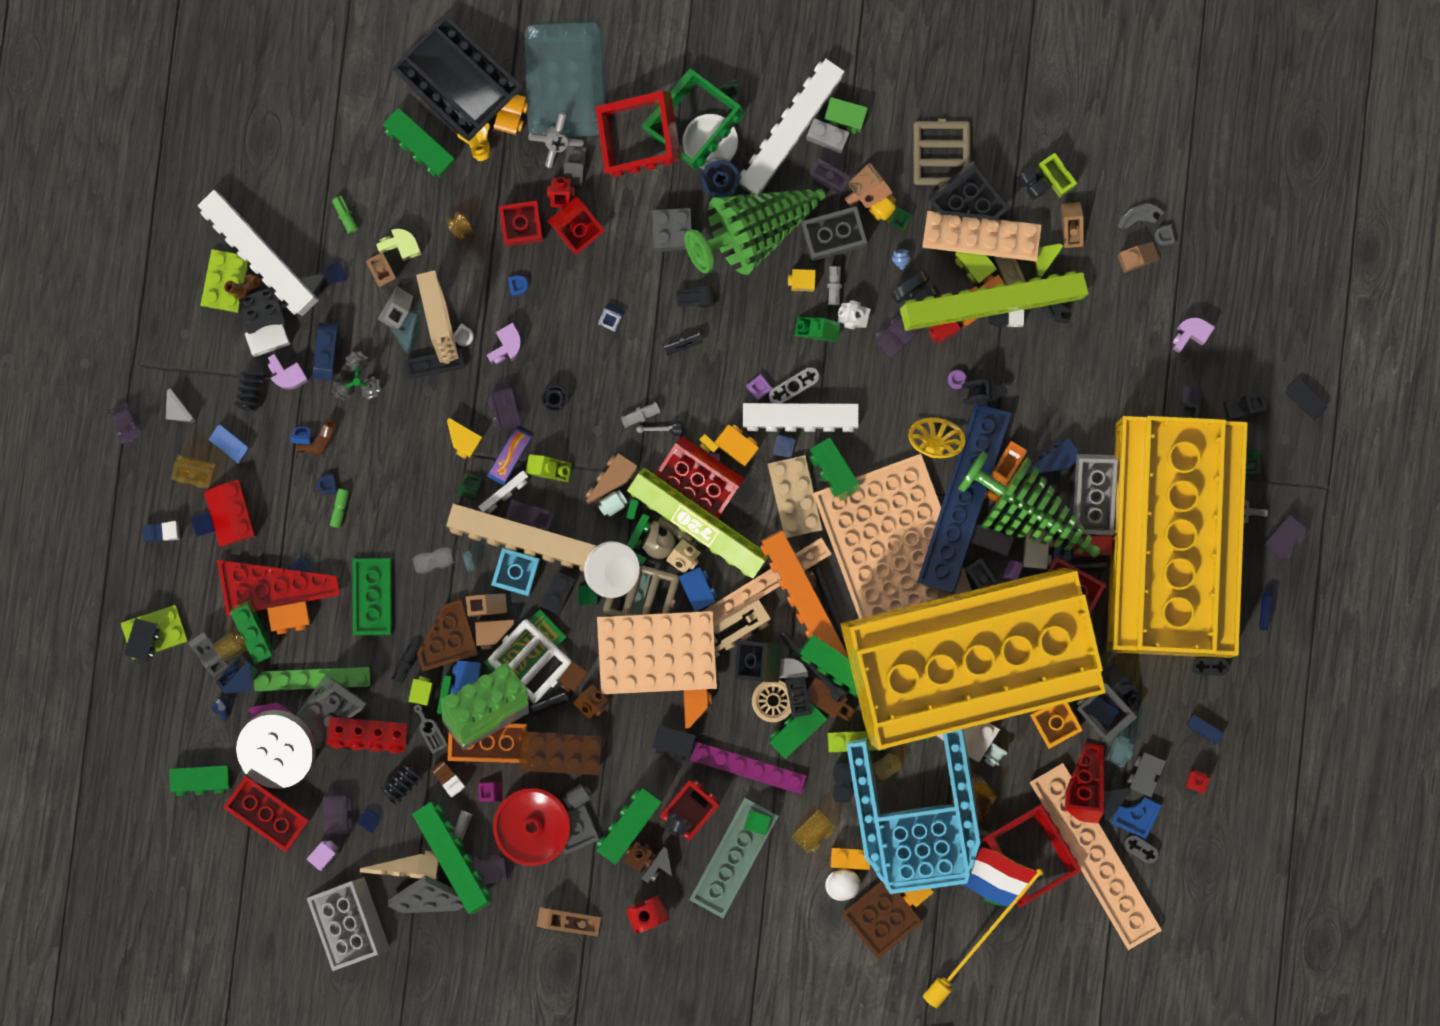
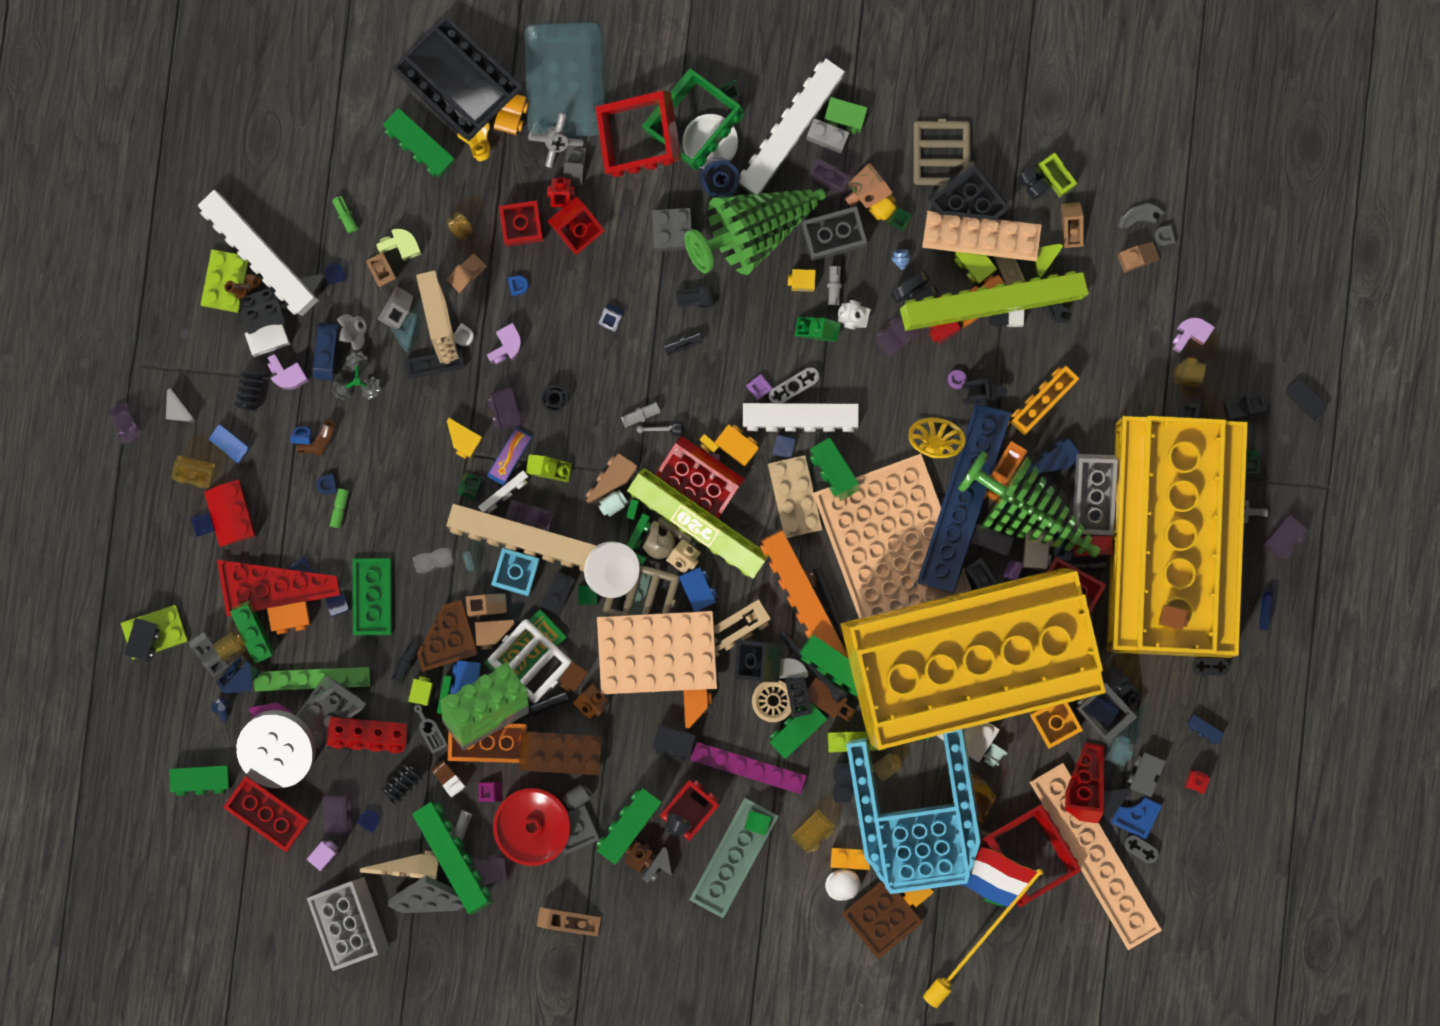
leg [142,521,180,542] -> none
red brick [626,895,670,934] -> none
light nougat plate [703,538,831,626] -> none
none -> dark blue slope [326,593,351,618]
none -> light grey plate [337,314,367,351]
none -> medium nougat slope [446,253,487,294]
none -> light orange brick [1011,366,1079,436]
none -> dark orange brick [1158,605,1190,631]
none -> clear yellow brick [1173,358,1206,387]

